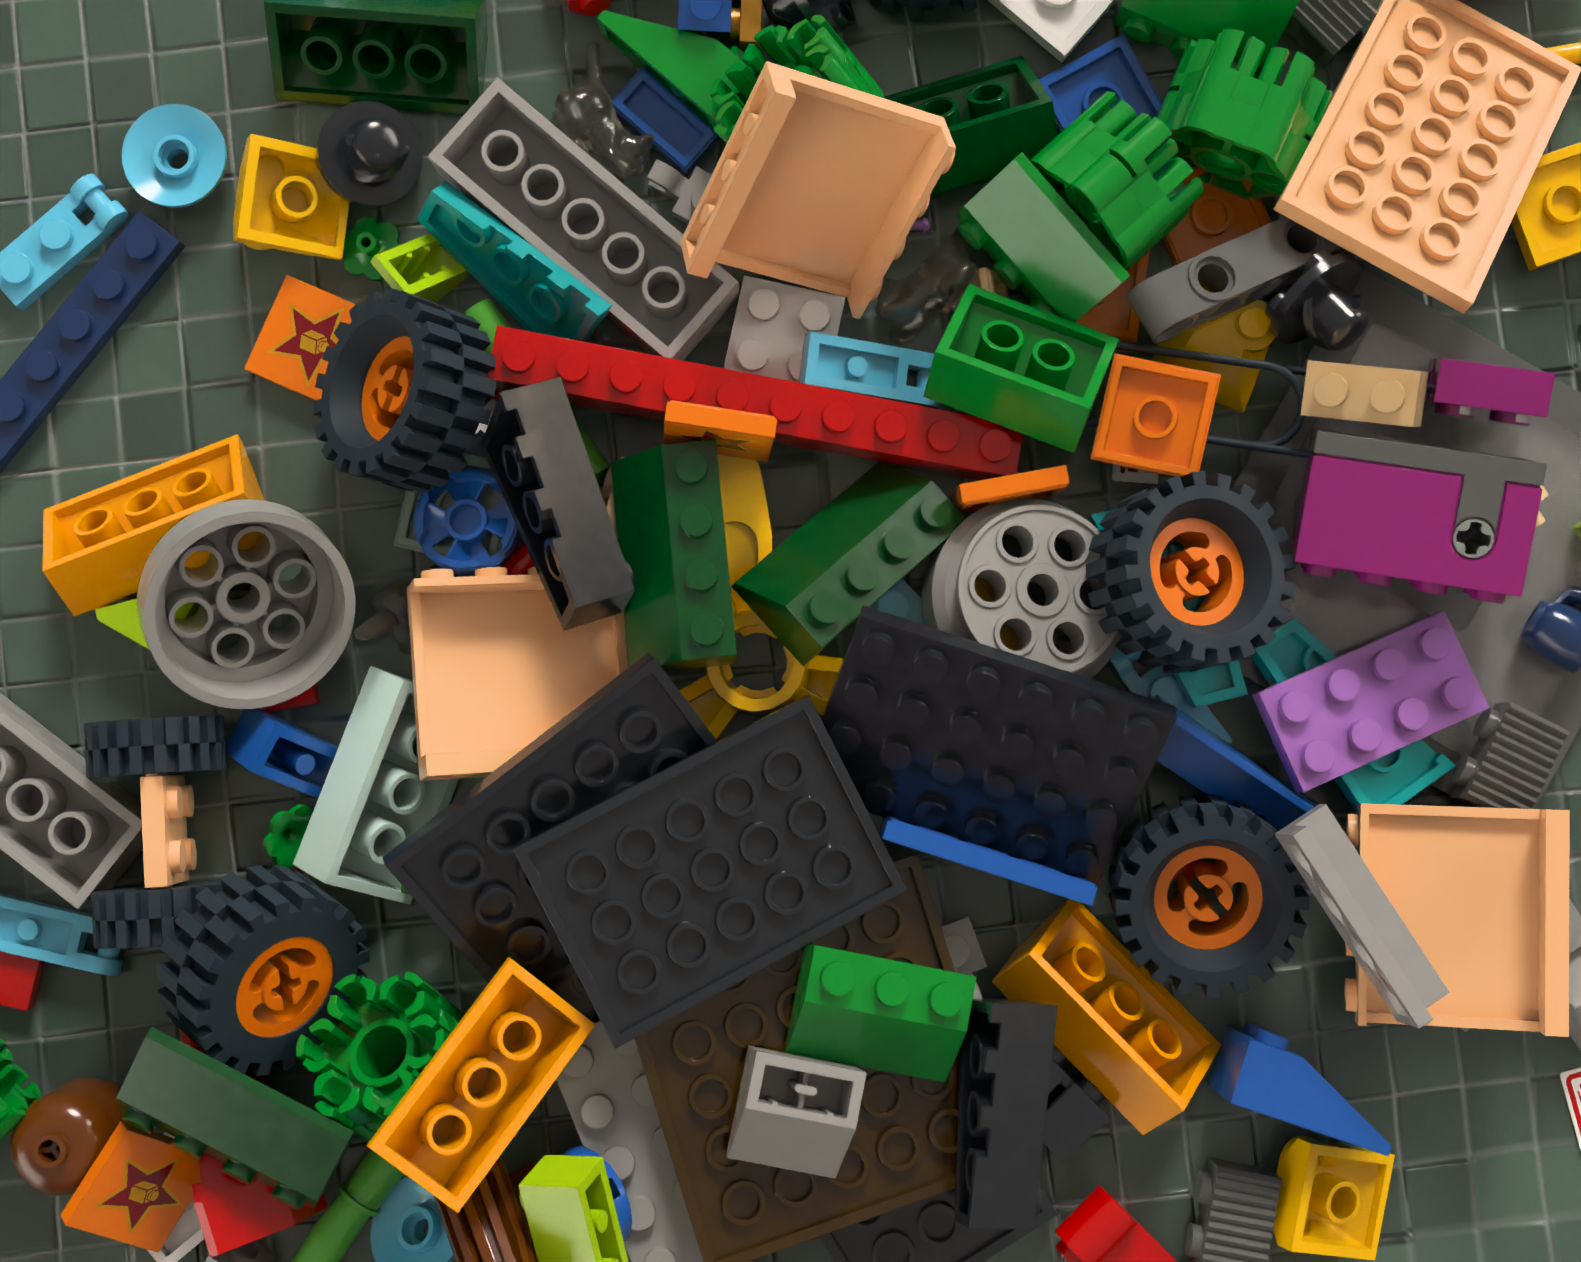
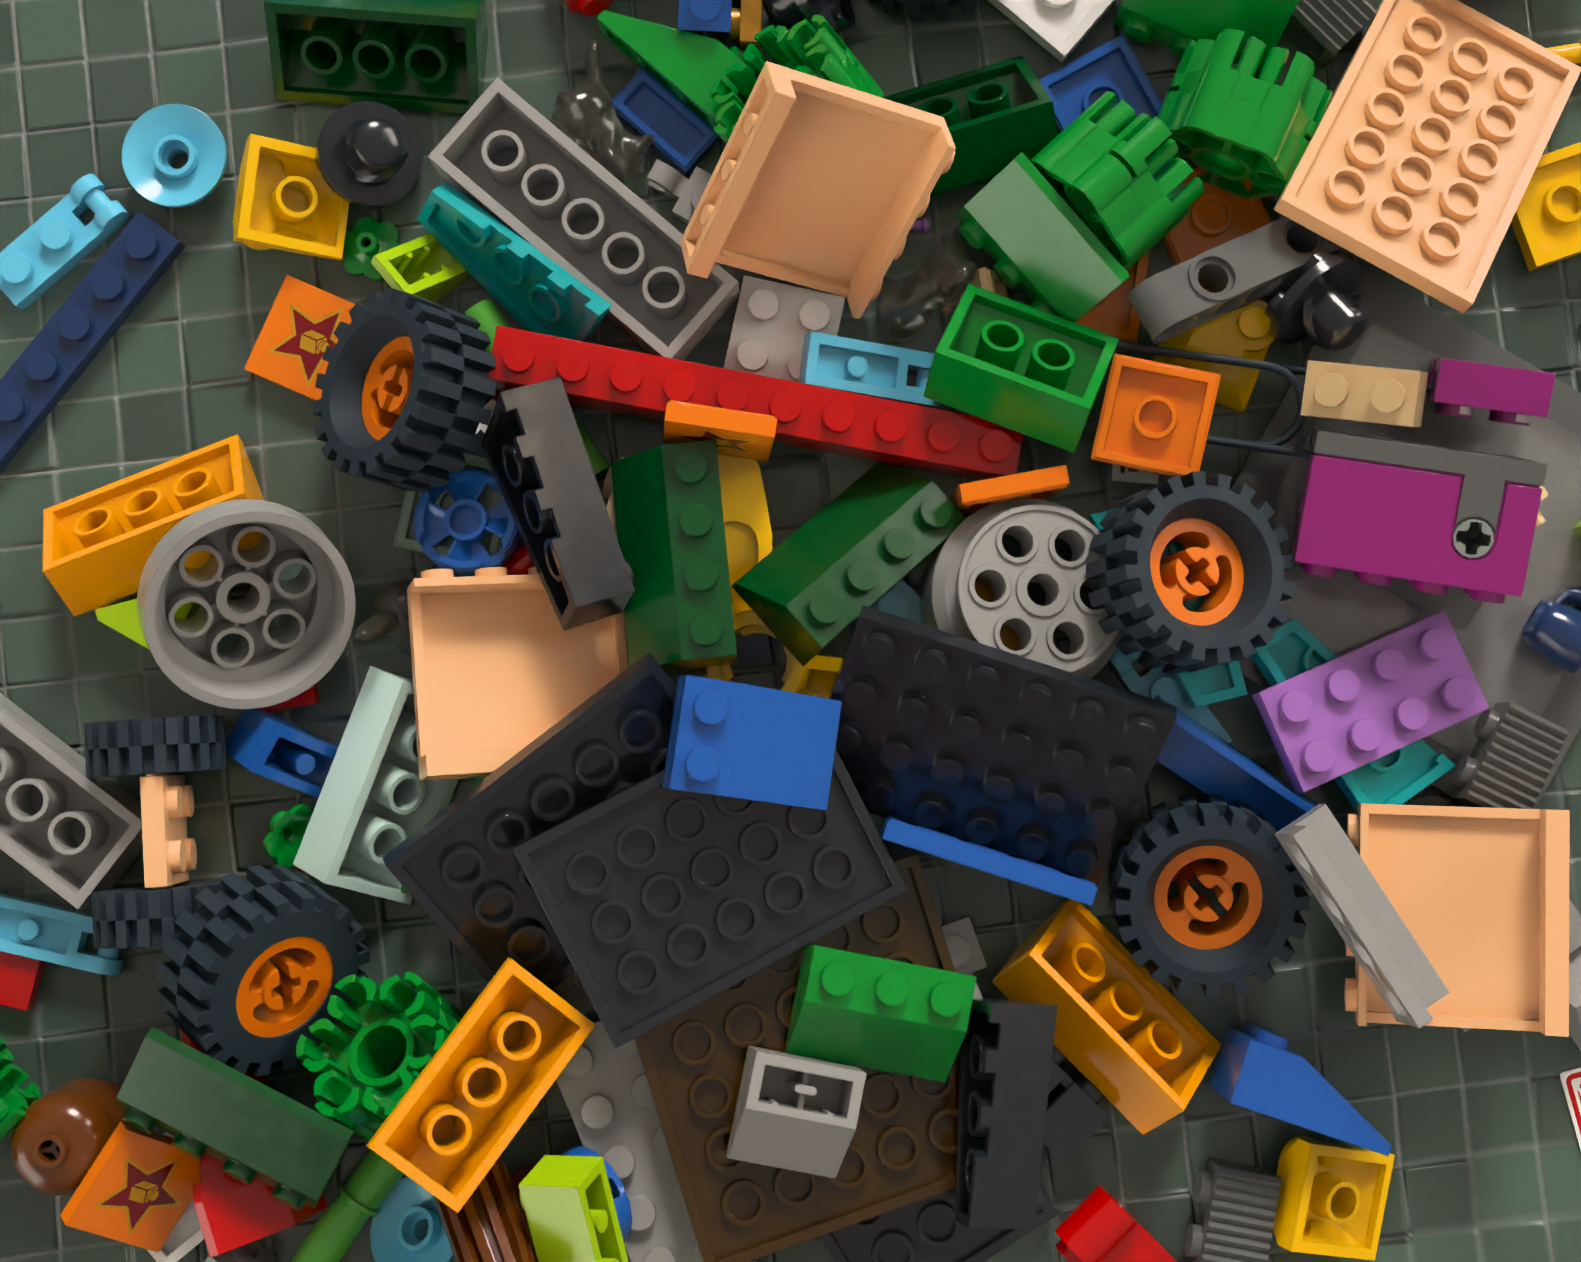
none -> blue slope [662,675,842,811]

